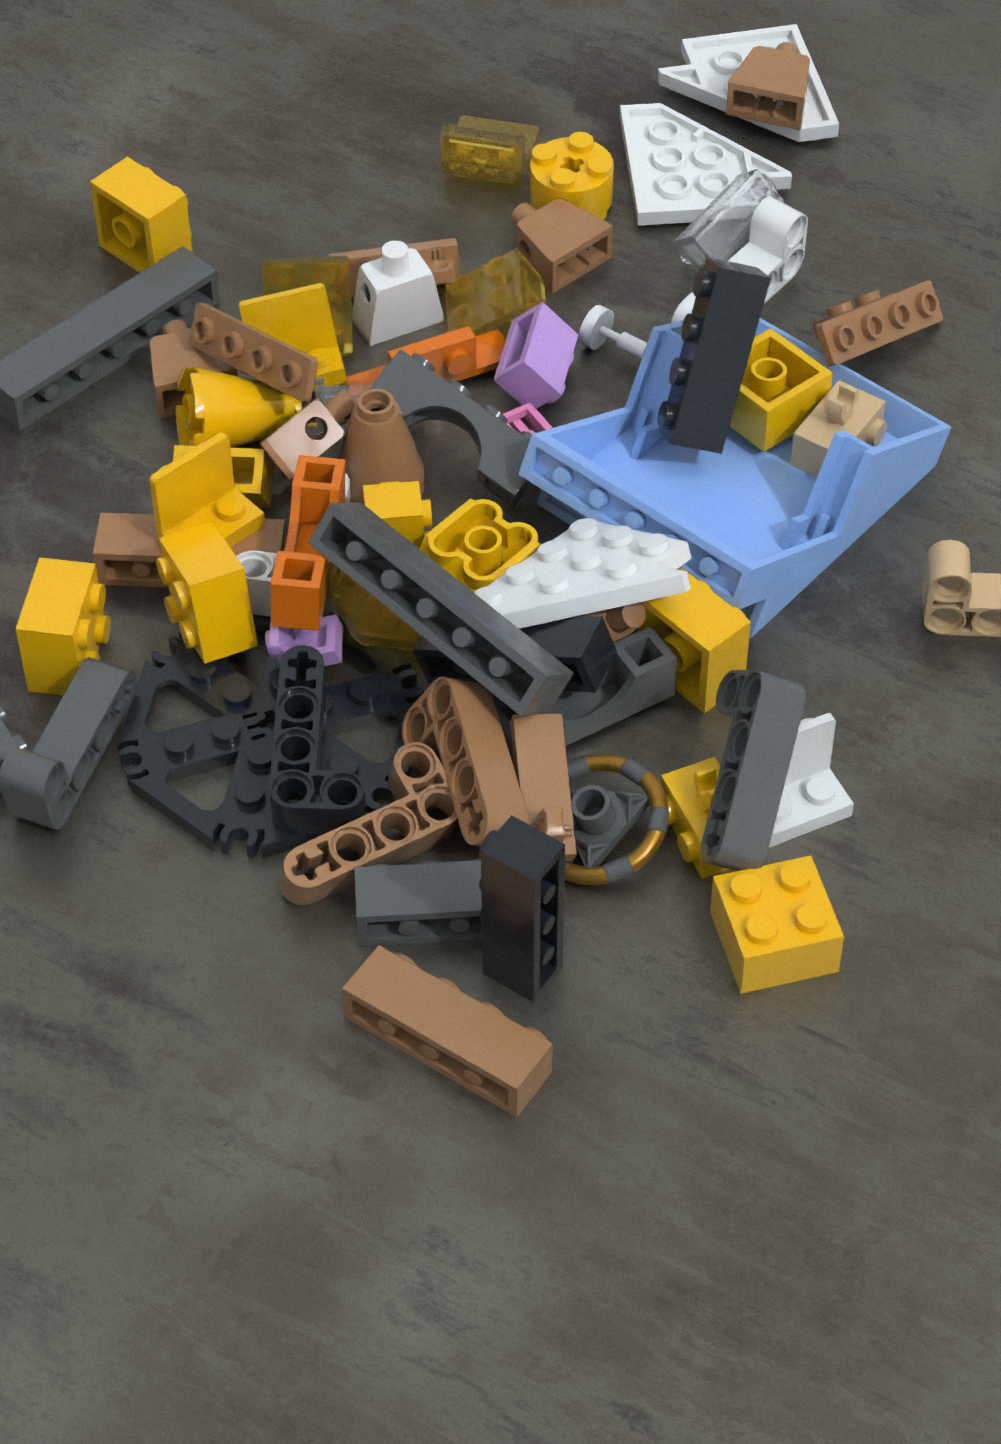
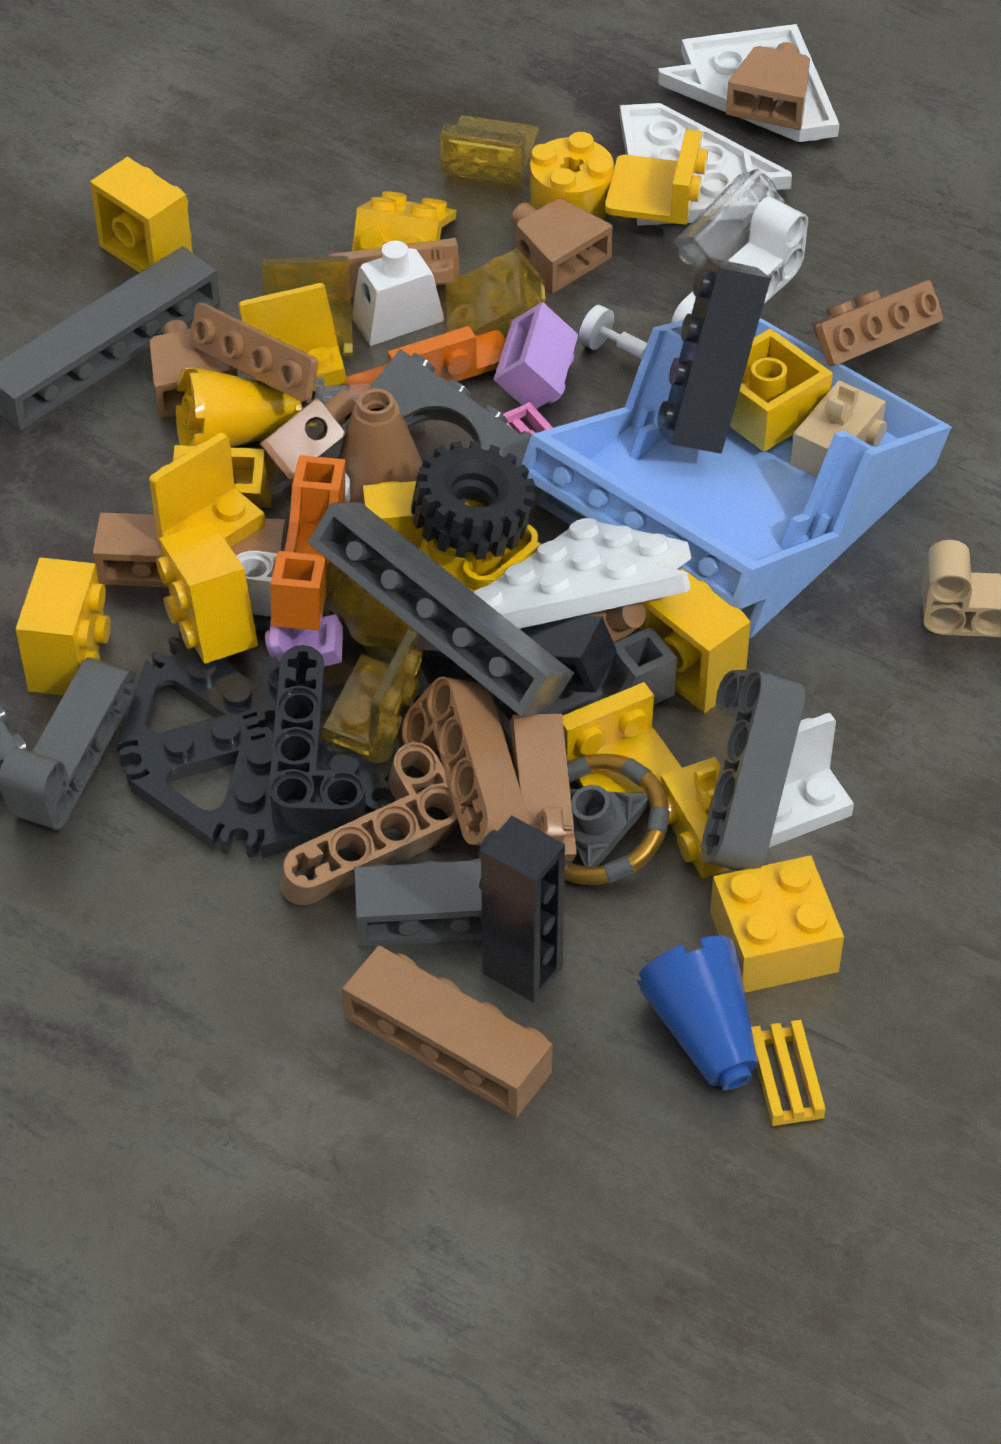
none -> clear yellow bracket [322,628,423,759]
none -> yellow bracket [352,191,457,251]
none -> black tyre [411,441,536,560]
none -> yellow bracket [562,682,682,794]
none -> yellow bracket [605,129,708,225]
none -> blue cone [637,935,758,1090]
none -> yellow tile [751,1020,826,1126]

